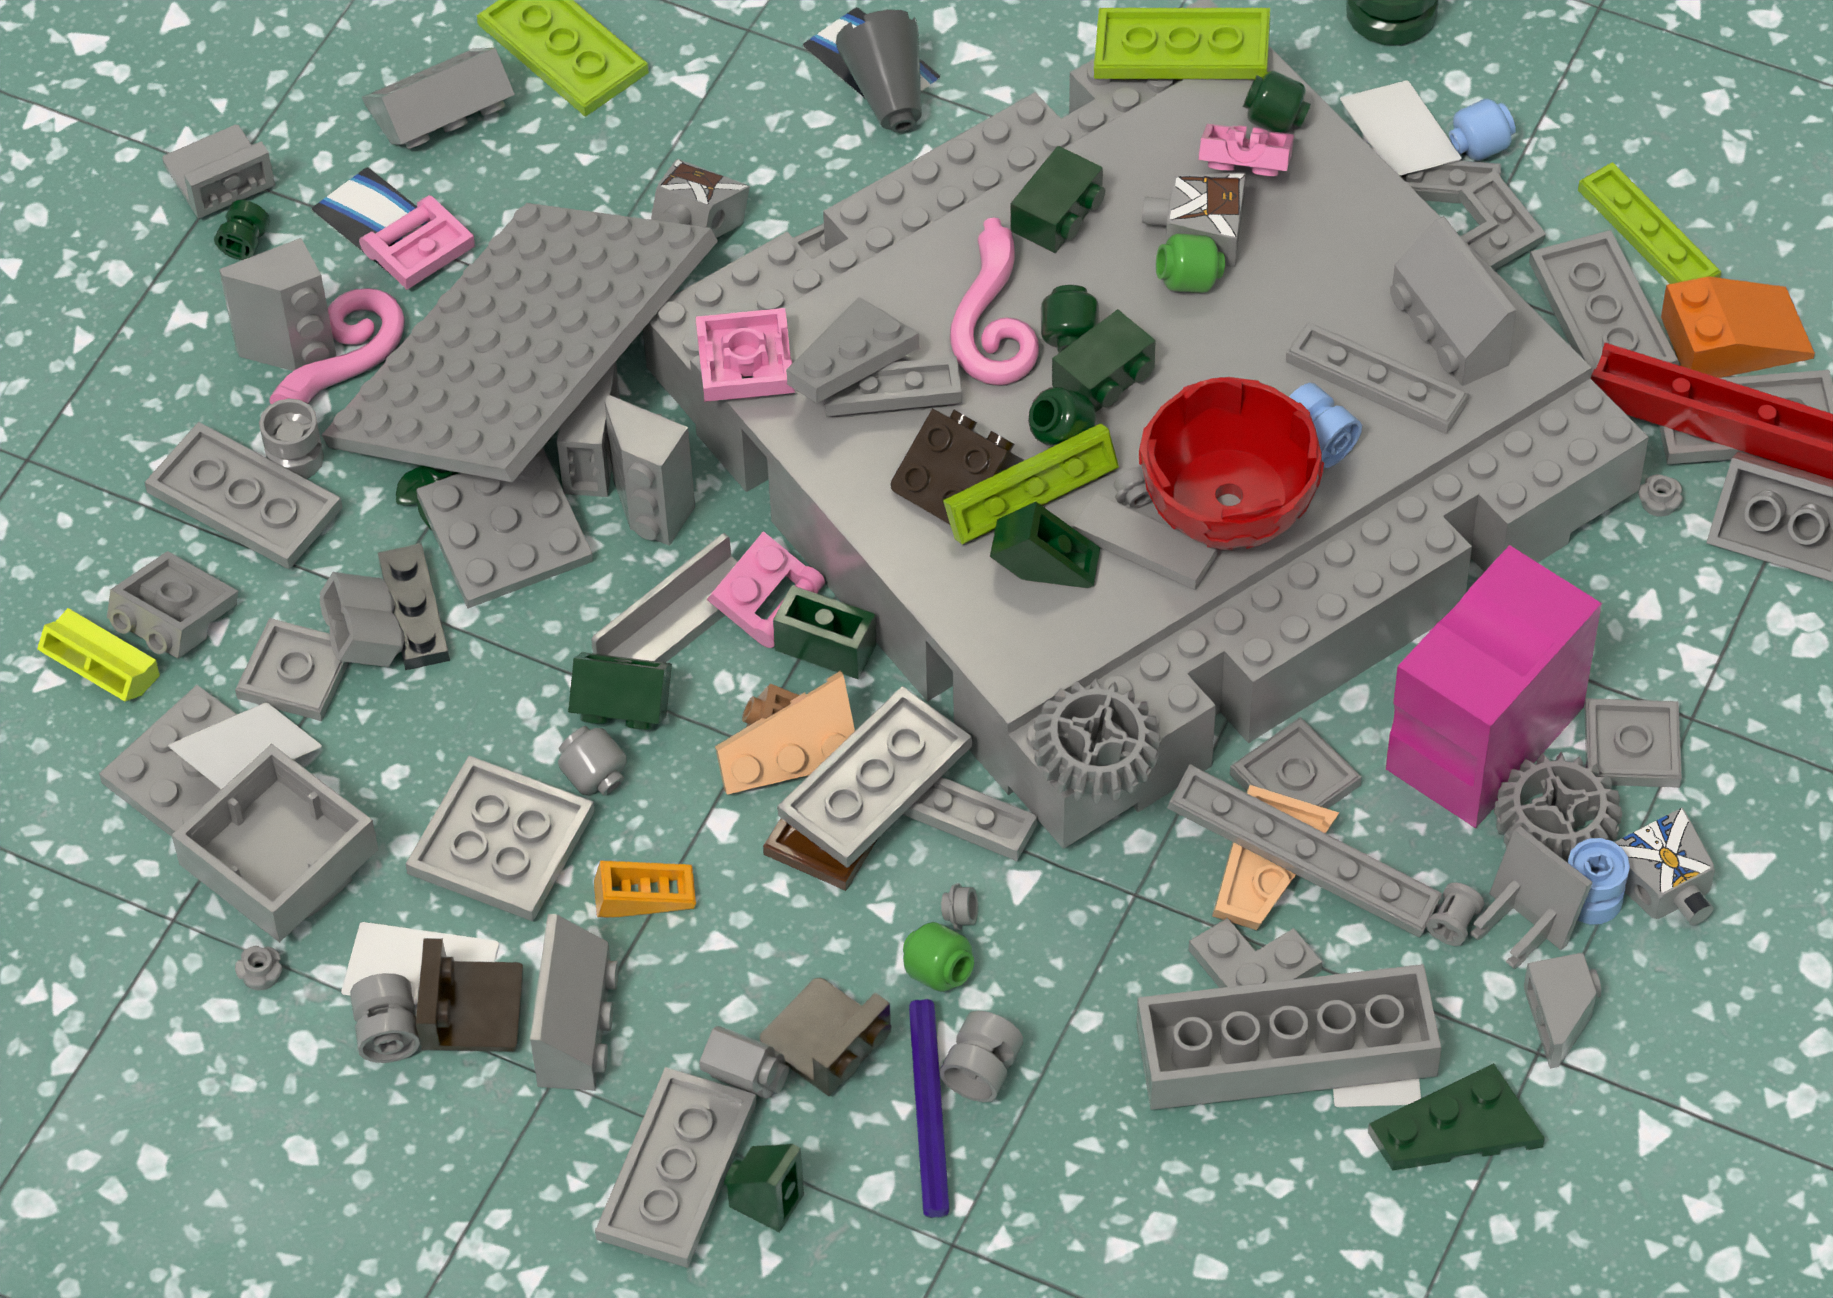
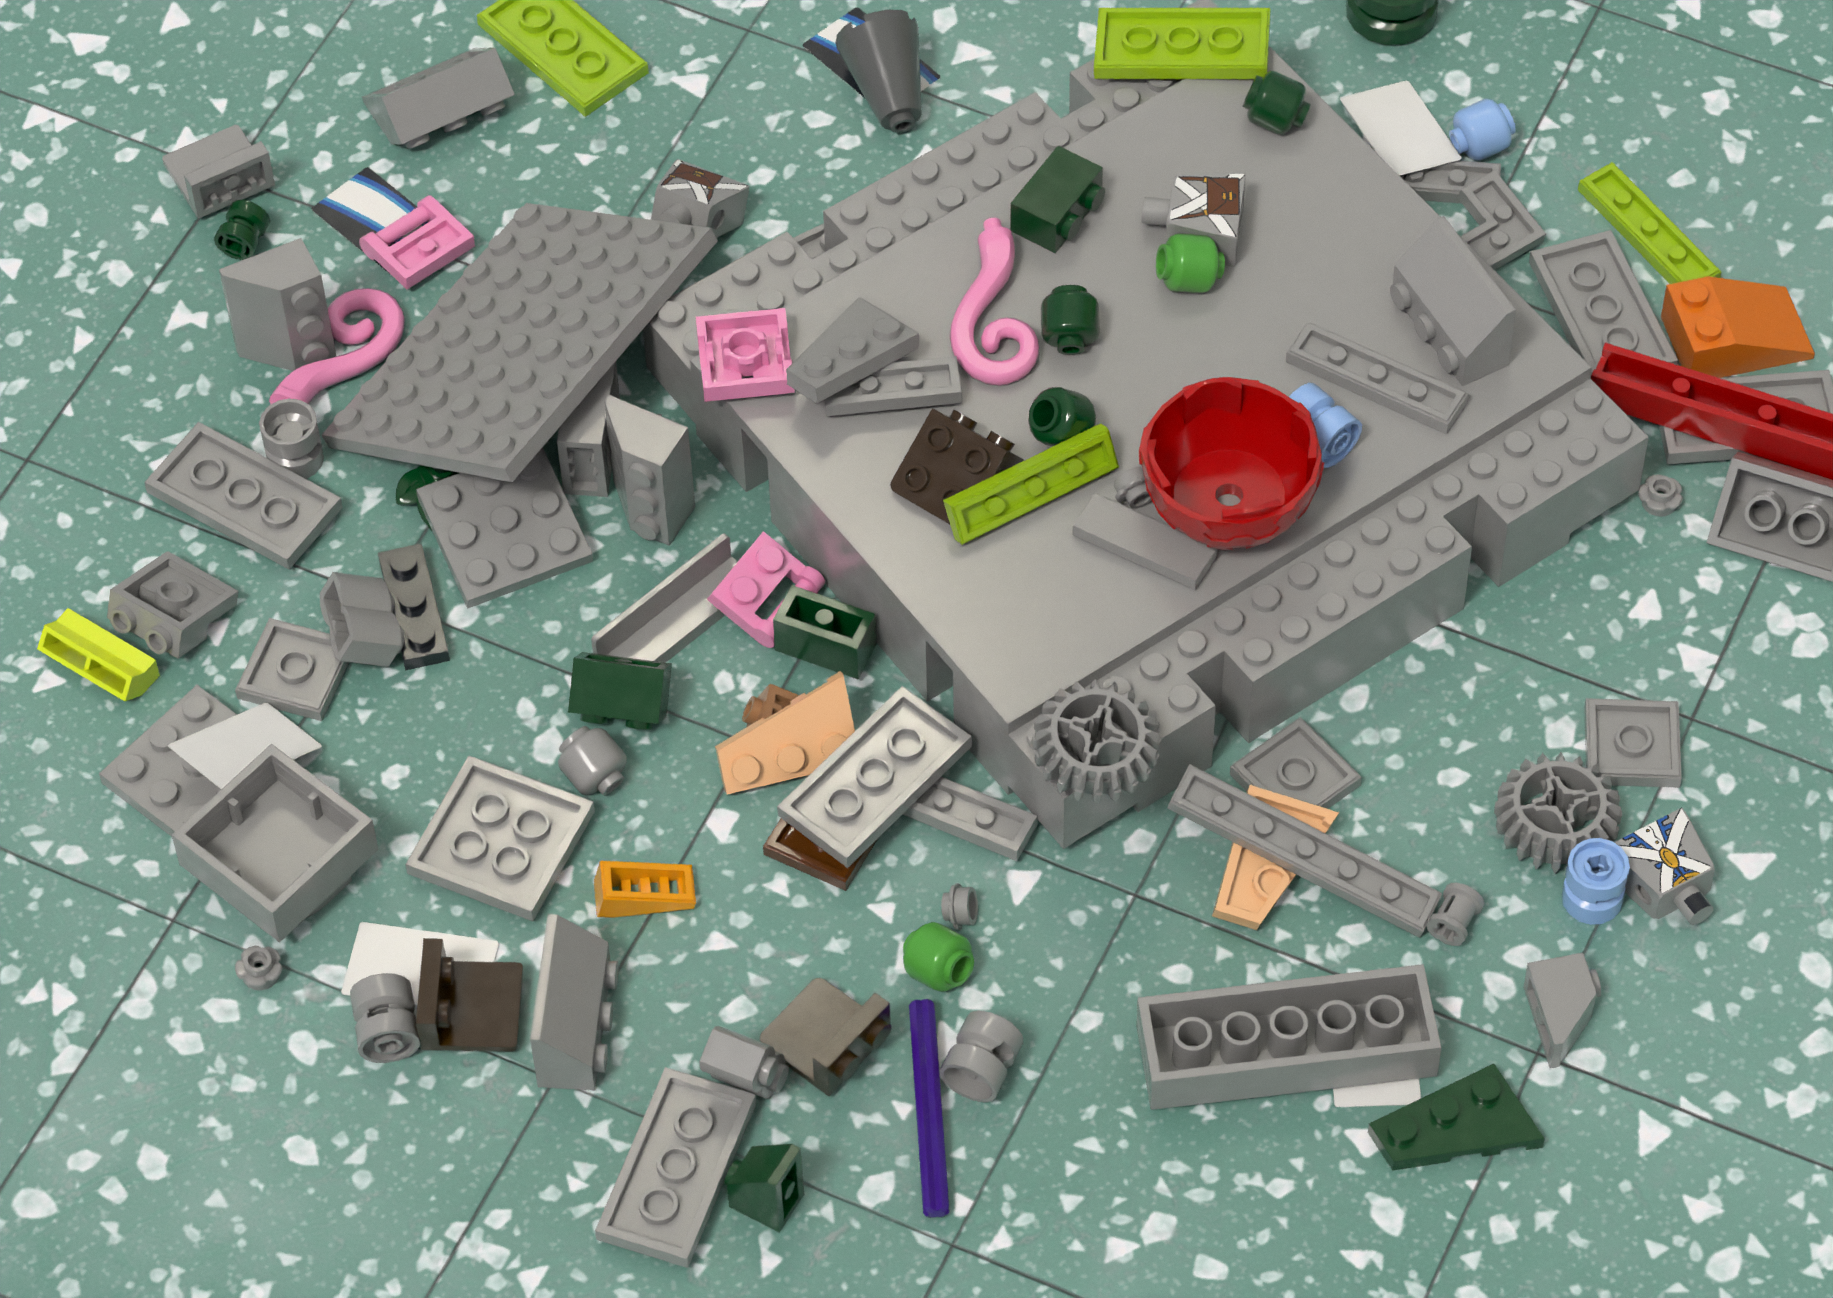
dark green slope [990,502,1100,588] -> none
dark green brick [1052,309,1156,413] -> none
light grey plate [1189,918,1322,988] -> none
bright pink brick [1198,124,1294,176] -> none
dark pink tile [1386,545,1602,828] -> none
light grey plate [1470,826,1593,969] -> none

